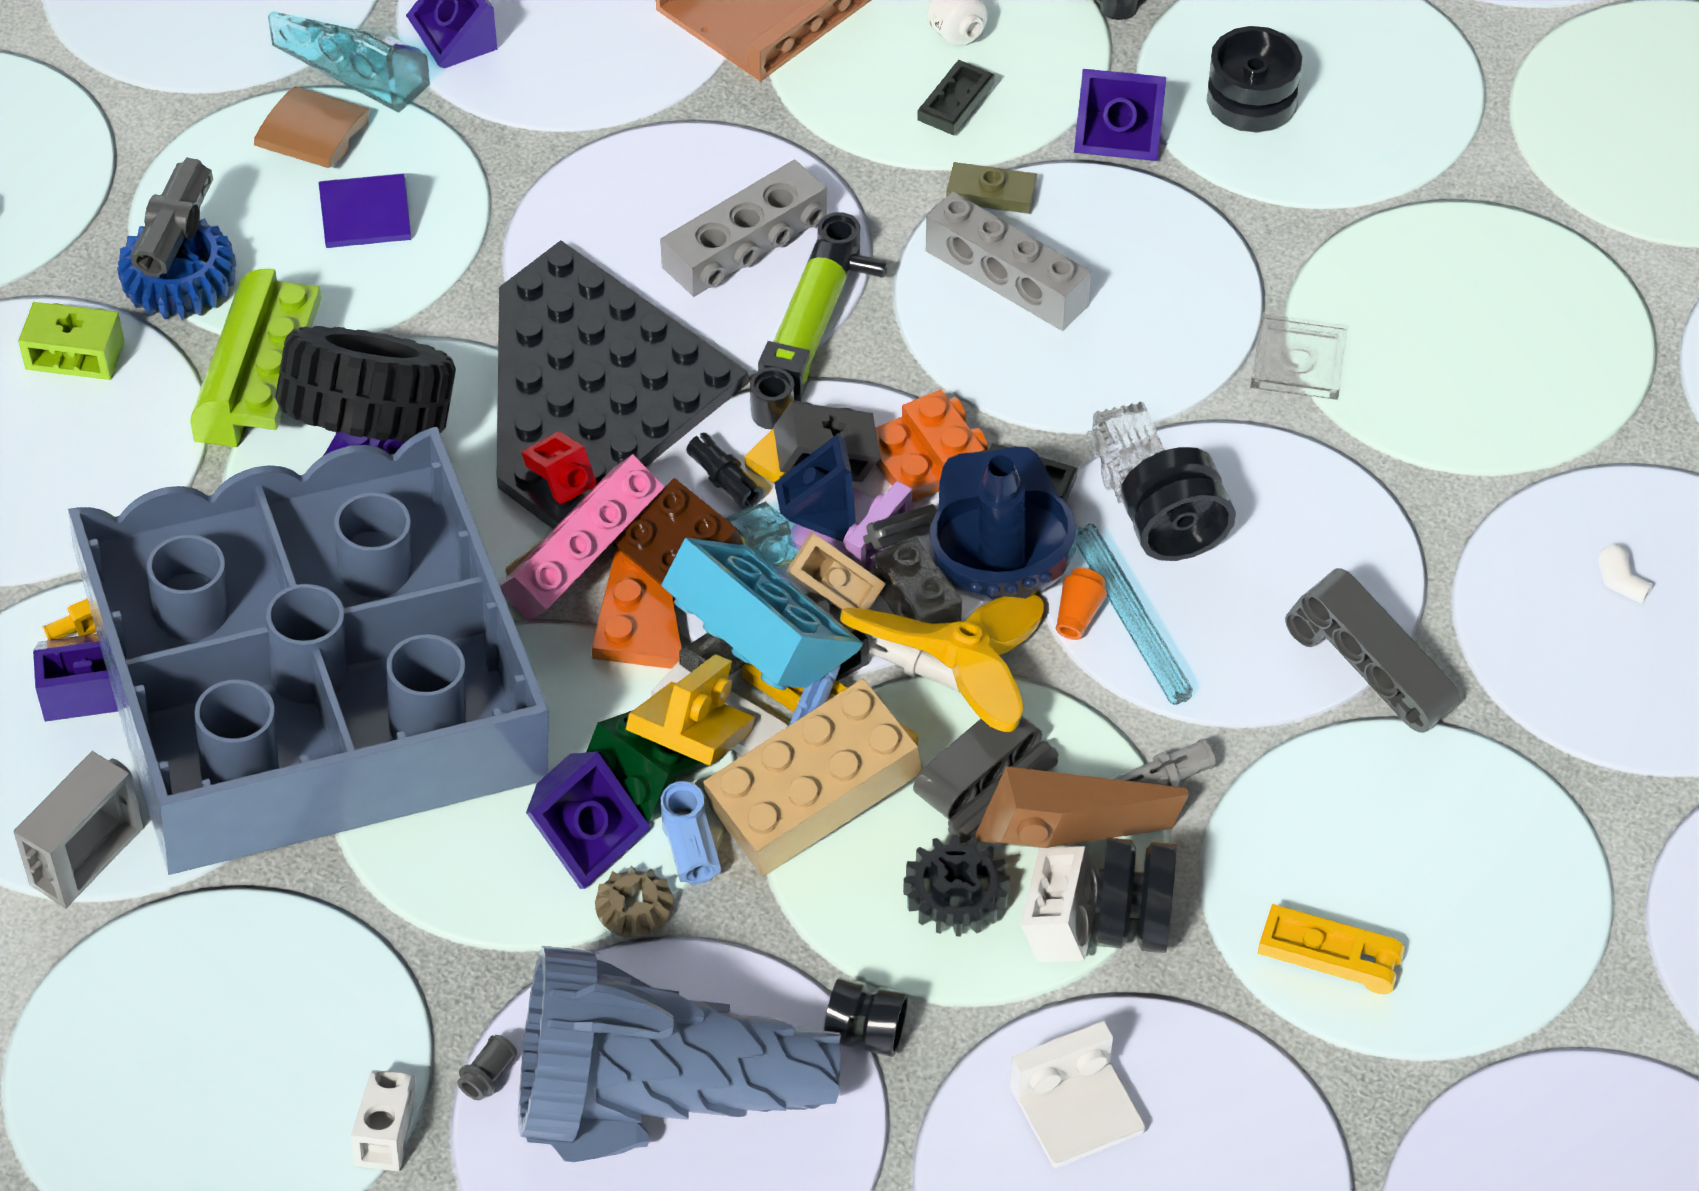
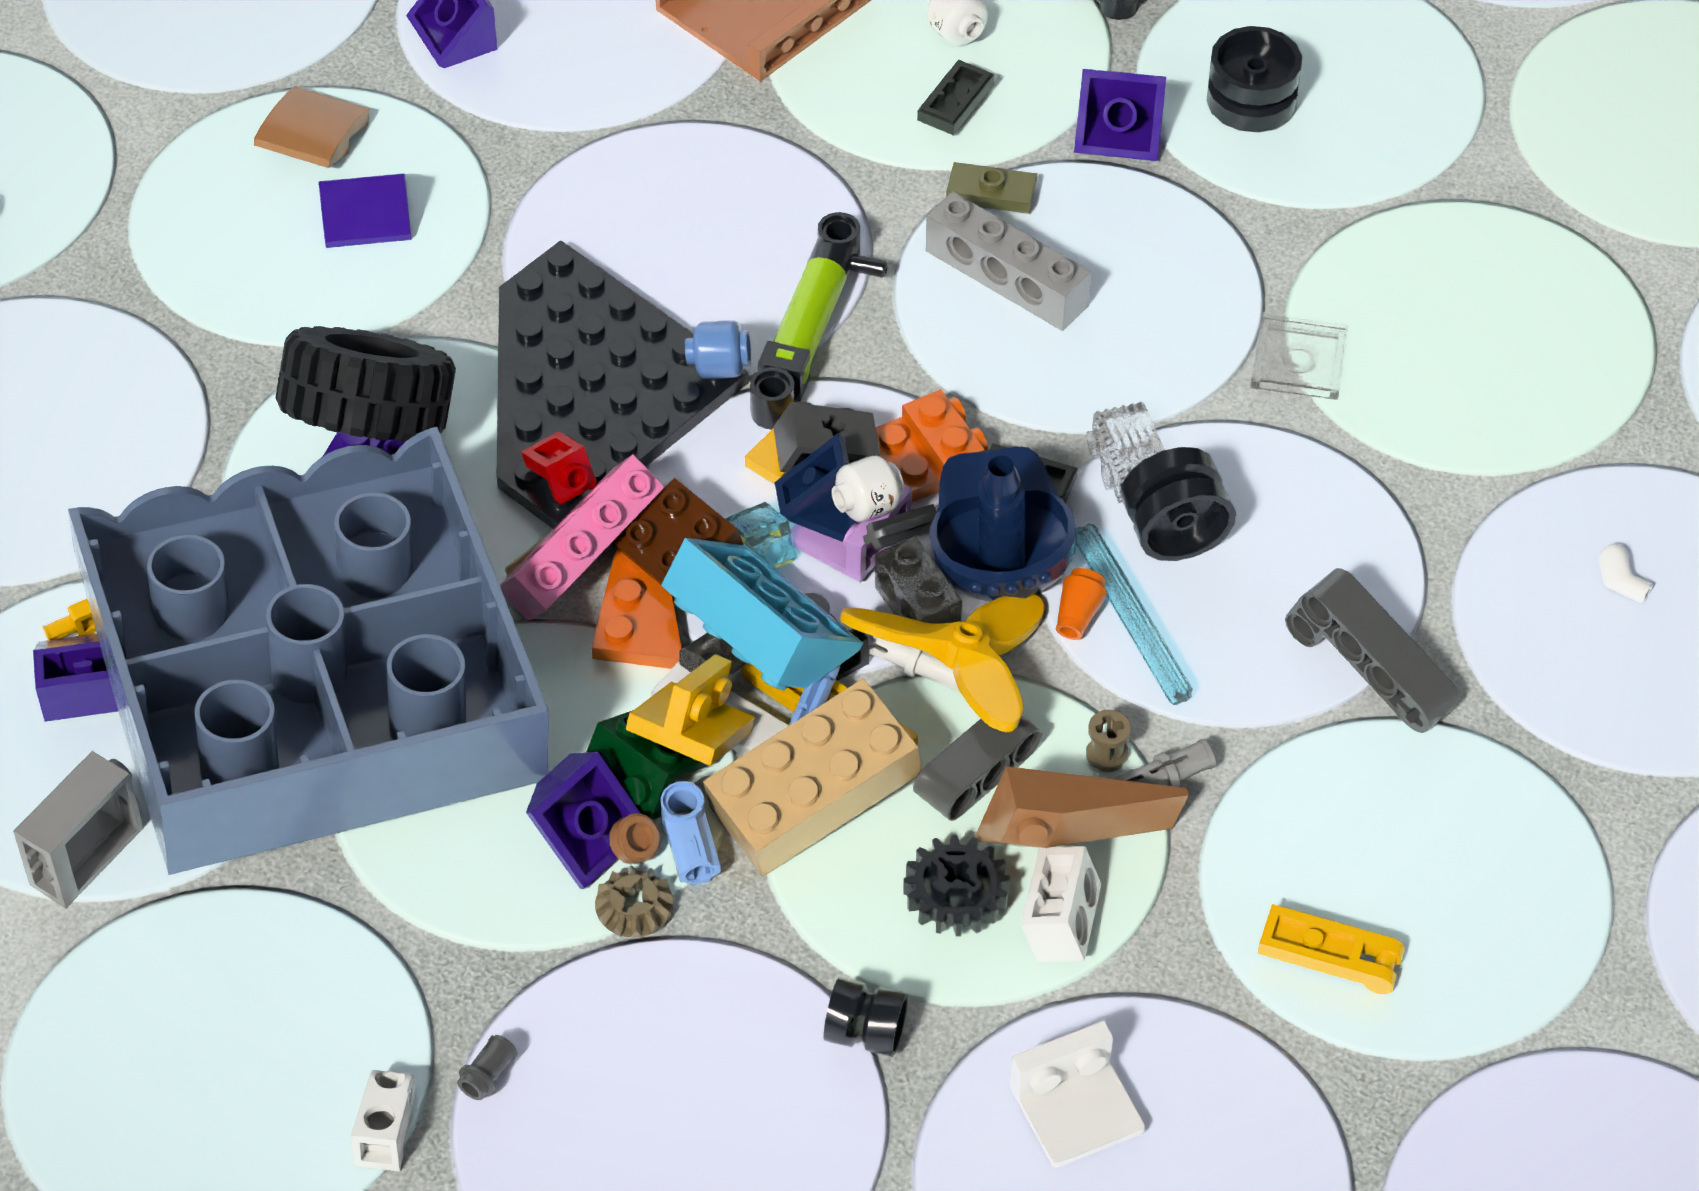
lime brick [18,301,125,380] -> none
blue gear [117,218,237,320] -> none
dark grey piece [130,157,214,278] -> none
lime brick [190,268,322,447] -> none
clear light blue wedge [267,11,430,113] -> none
sand blue cone [518,945,841,1163] -> none
light grey brick [660,159,827,297] -> none
black pin [686,432,764,510] -> none
tan slope [786,532,886,611] -> none
dark grey axle [947,741,1059,843] -> none
black wheel [1095,837,1177,953] -> none
none -> medium nougat tile [609,814,661,864]
none -> medium blue head [685,320,751,379]
none -> white head [832,456,904,522]
none -> dark tan bush [1086,710,1131,772]

